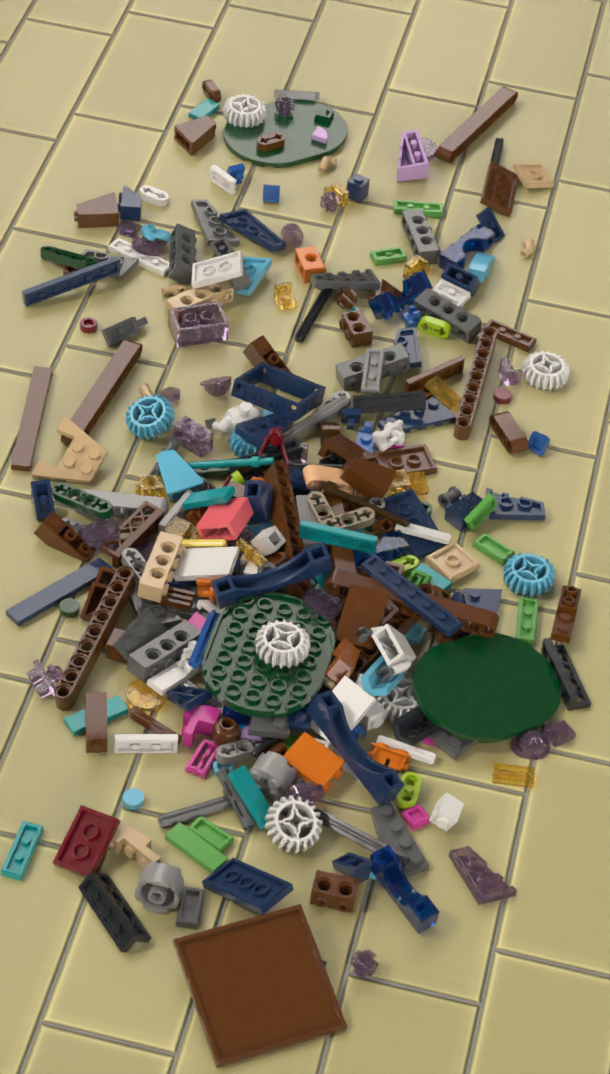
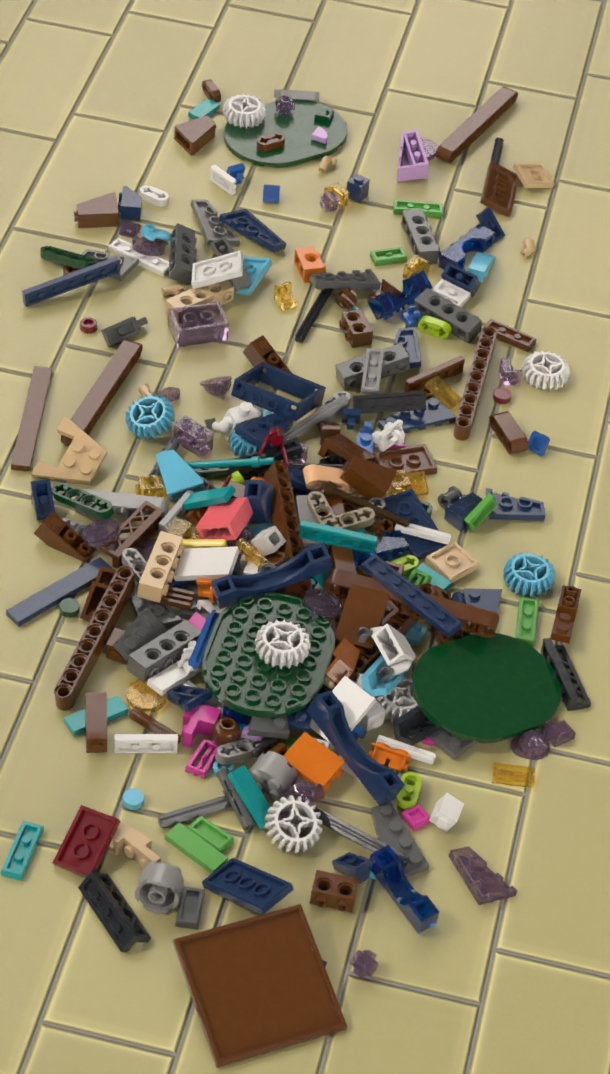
hips [26,659,63,699] -> none
head [281,223,304,248] -> none
bright green tile [472,533,515,566] -> none

